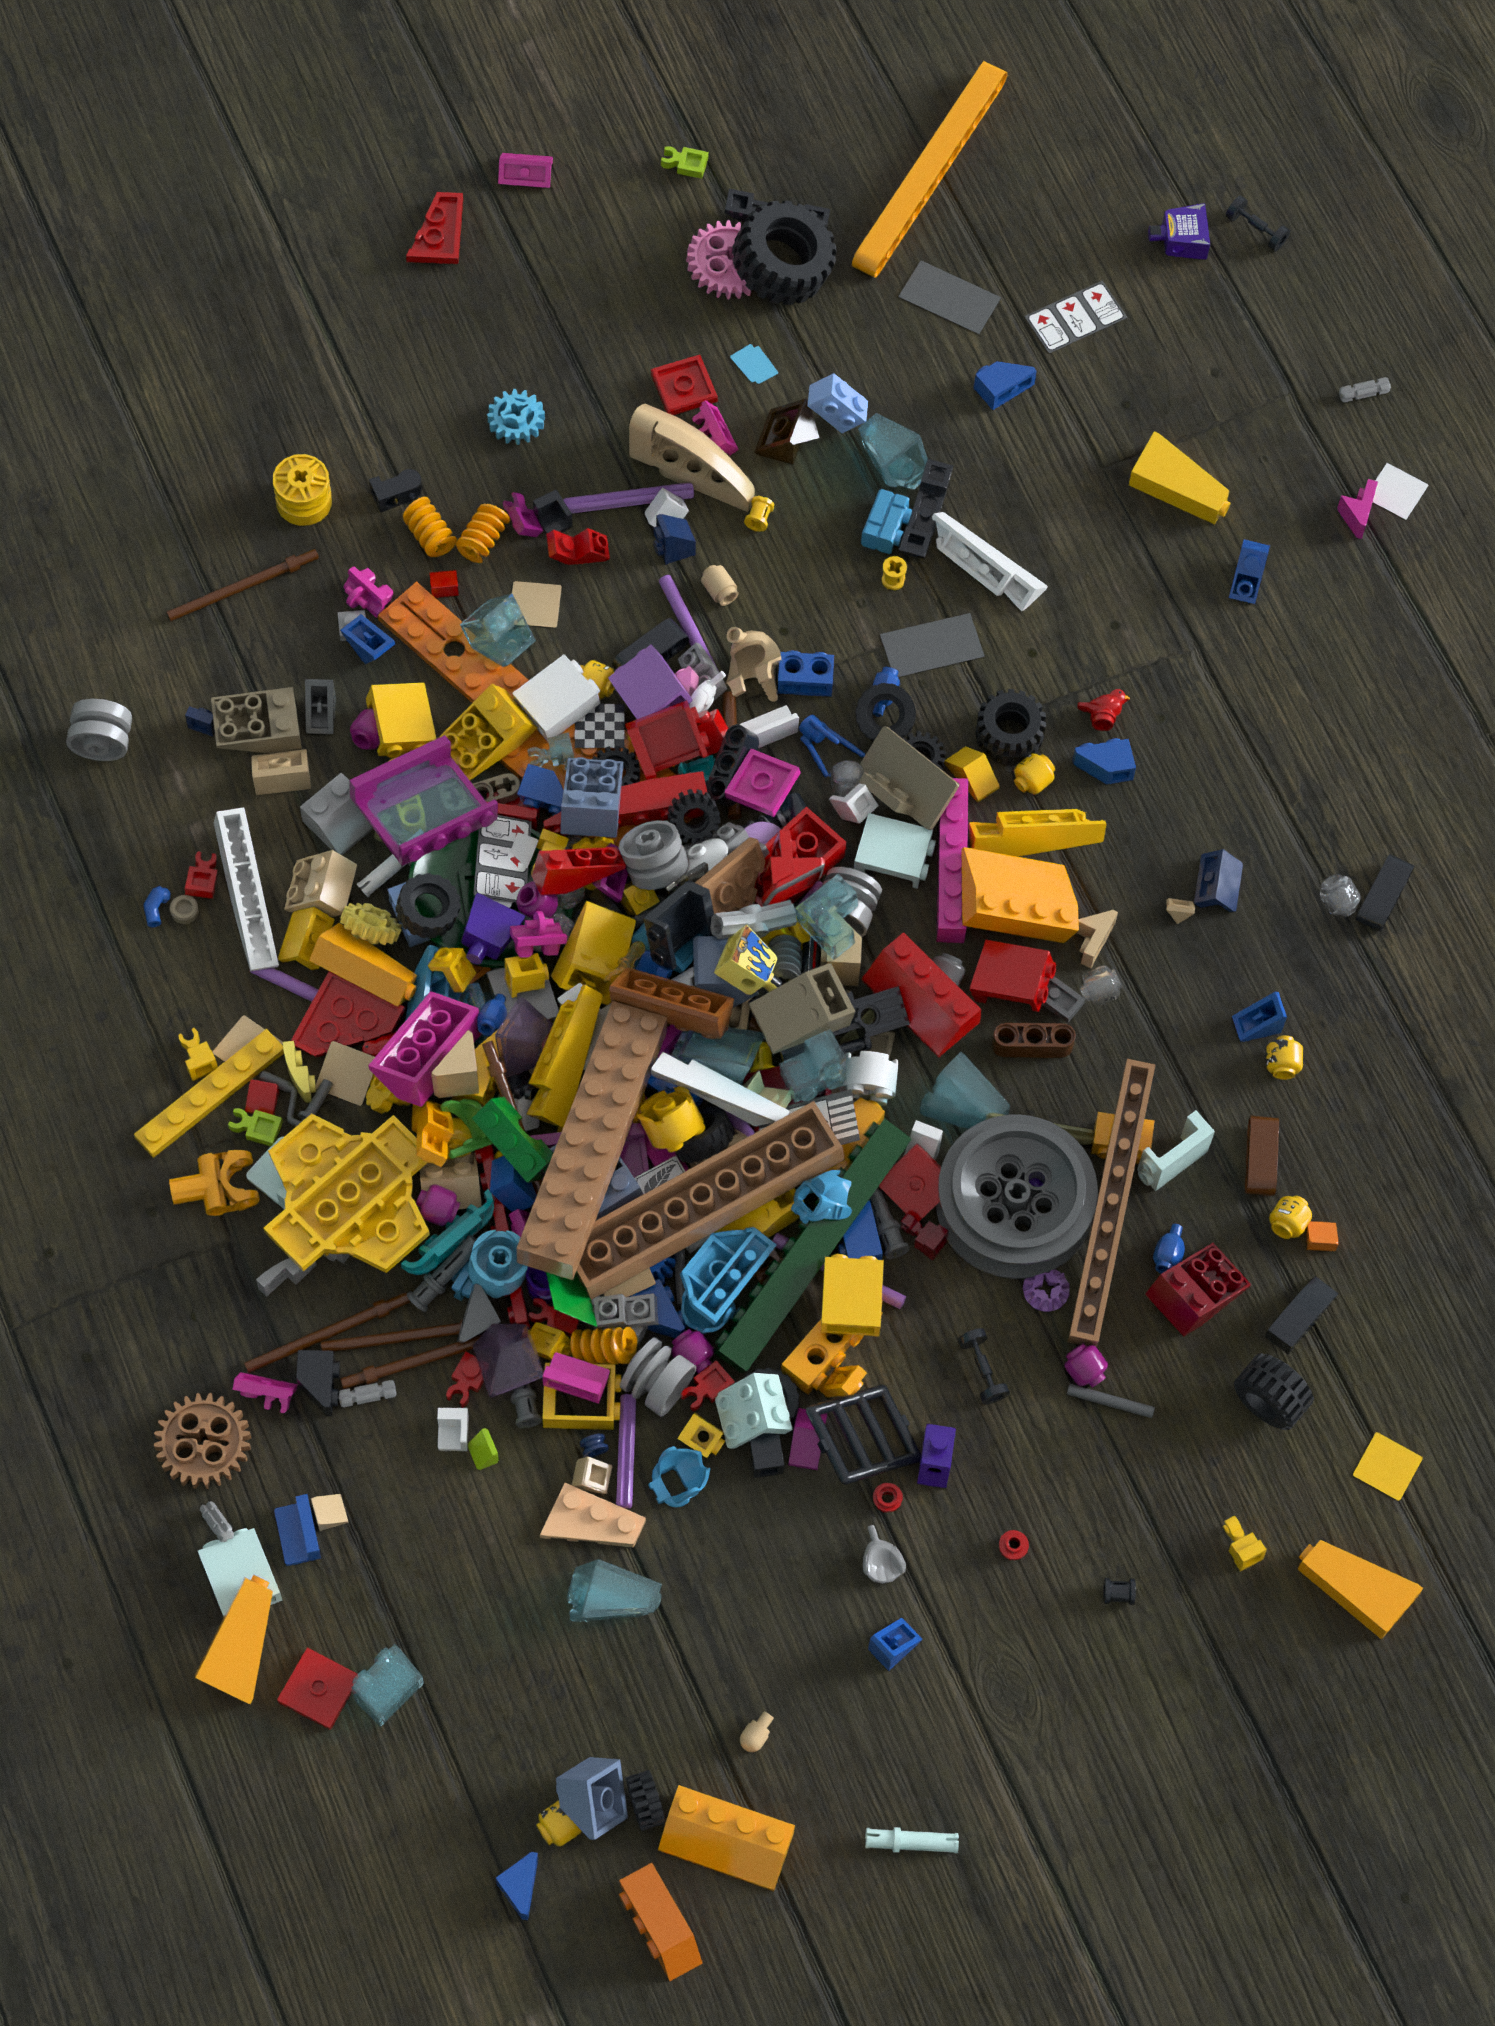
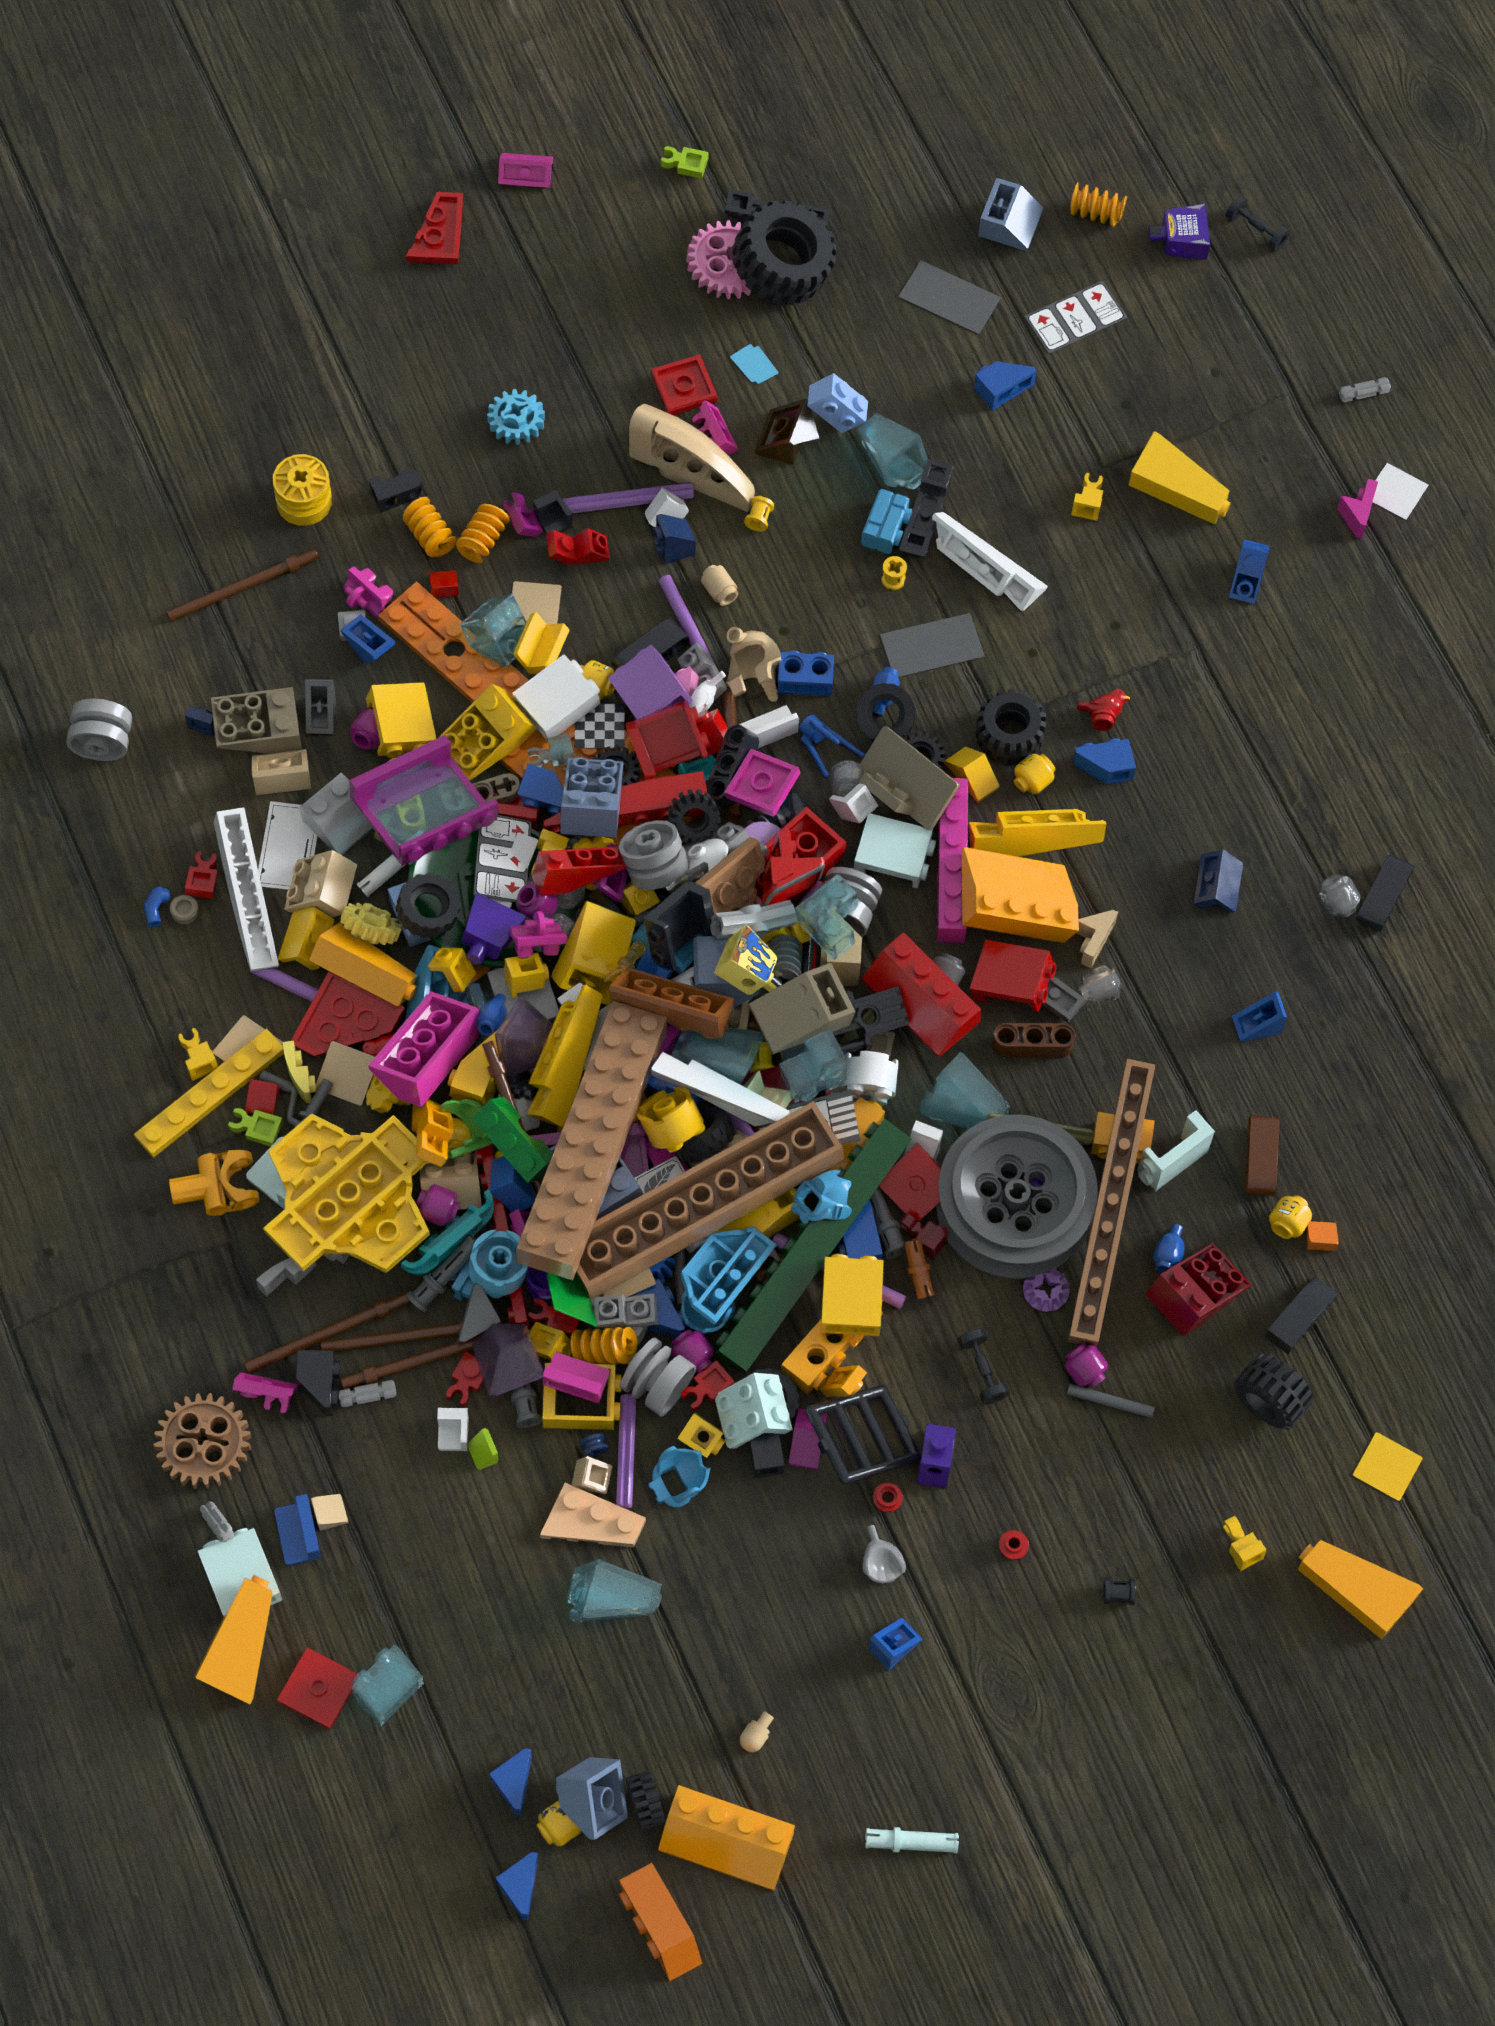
tan slope [431,1031,479,1098] -> none
light orange beam [852,61,1007,278] -> none
tan slope [1166,898,1195,924] -> none
yellow head [1266,1035,1303,1080] -> none
none -> white sticker [258,801,317,890]
none -> blue slope [490,1748,532,1816]
none -> yellow panel [513,612,569,674]
none -> dark orange pin [903,1238,935,1299]
none -> sand blue slope [978,178,1043,251]
none -> light orange piece [1070,182,1127,227]
none -> yellow piece [1071,473,1103,521]

